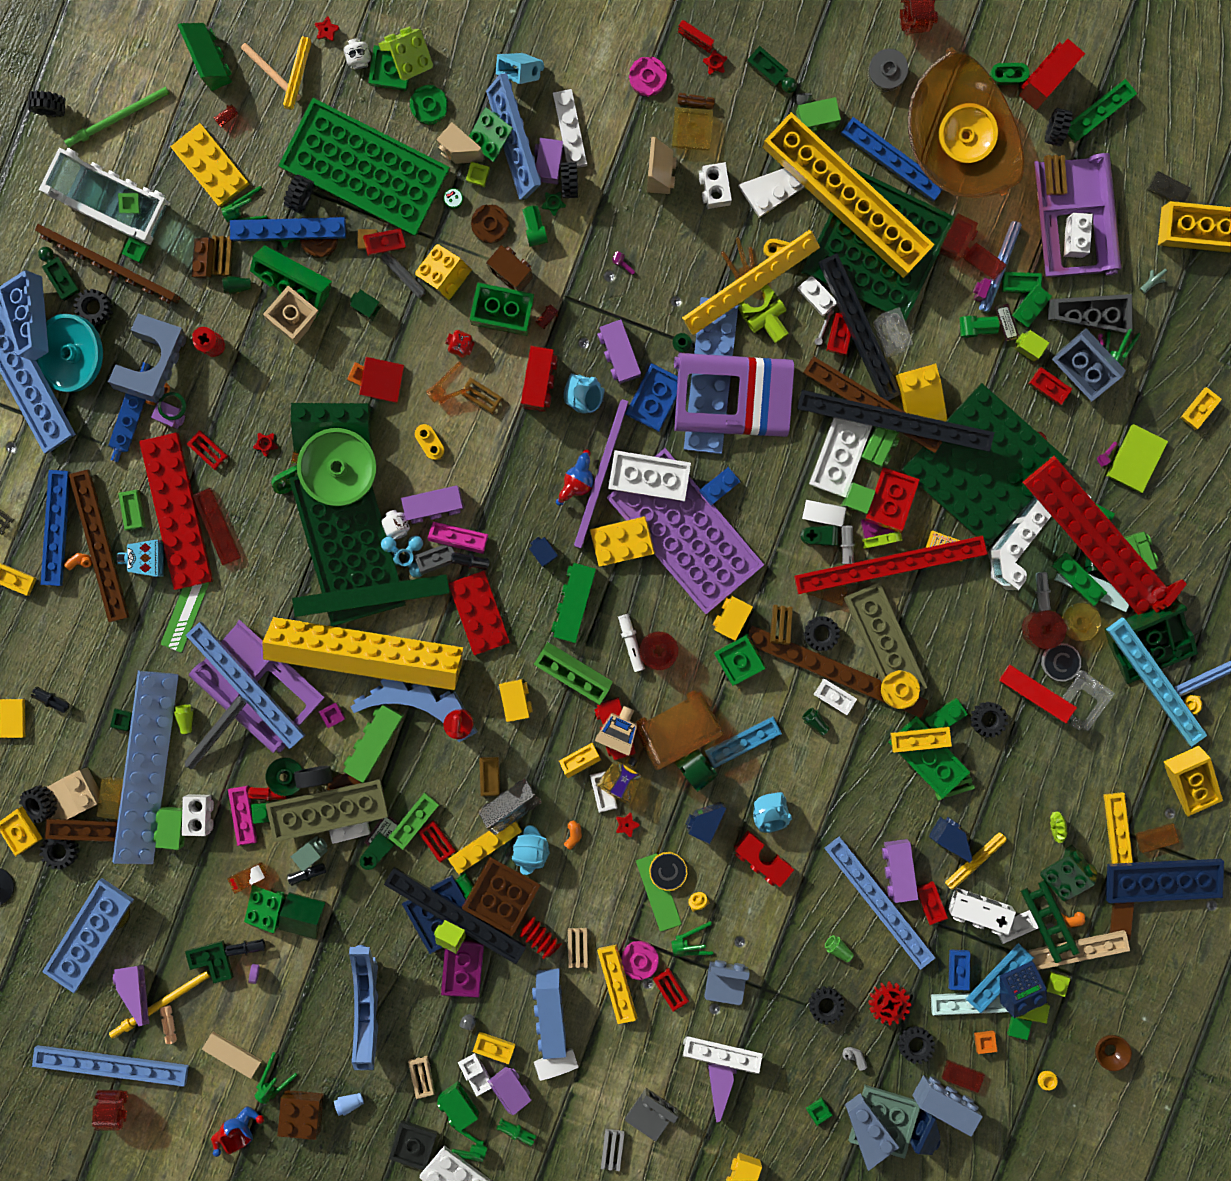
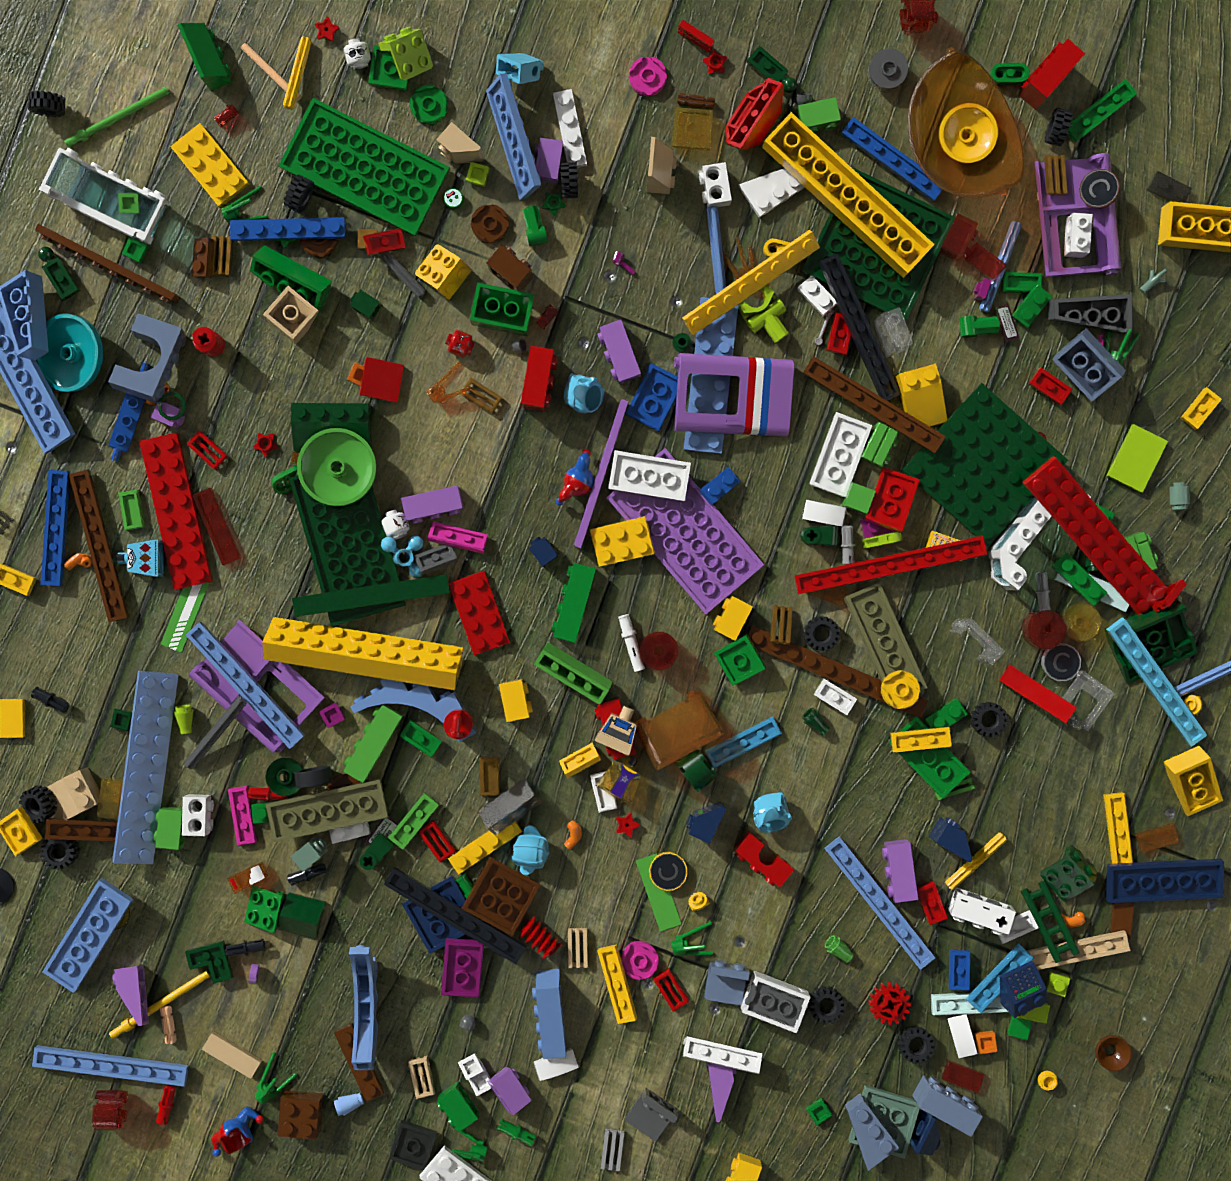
black tyre [74,289,113,326] -> none
dark green cone [222,276,252,295] -> none
yellow plate [415,424,445,460] -> none
lime brick [434,920,466,954] -> none
black axle [450,552,489,571] -> none
green hinge [469,107,513,162] -> none
yellow plate [473,1032,515,1064] -> none
black plate [797,390,995,452] -> none
light grey arm [842,1047,868,1071] -> none
lime brick [1015,330,1049,362] -> none
lime gear [1050,812,1067,843] -> none
magenta hand [1097,442,1118,467] -> none
none -> red axle [156,1085,176,1125]
none -> reddish brown plate [334,1023,384,1102]
none -> green plate [400,720,443,757]
none -> dark grey hinge [511,338,527,354]
none -> medium blue axle [706,206,726,294]
none -> red wedge [726,78,784,150]
none -> dark grey piece [740,970,810,1033]
none -> white slope [948,1014,978,1058]
none -> clear window [949,618,1005,665]
none -> black tile [1079,169,1120,209]
none -> sand green brick [1169,482,1190,510]

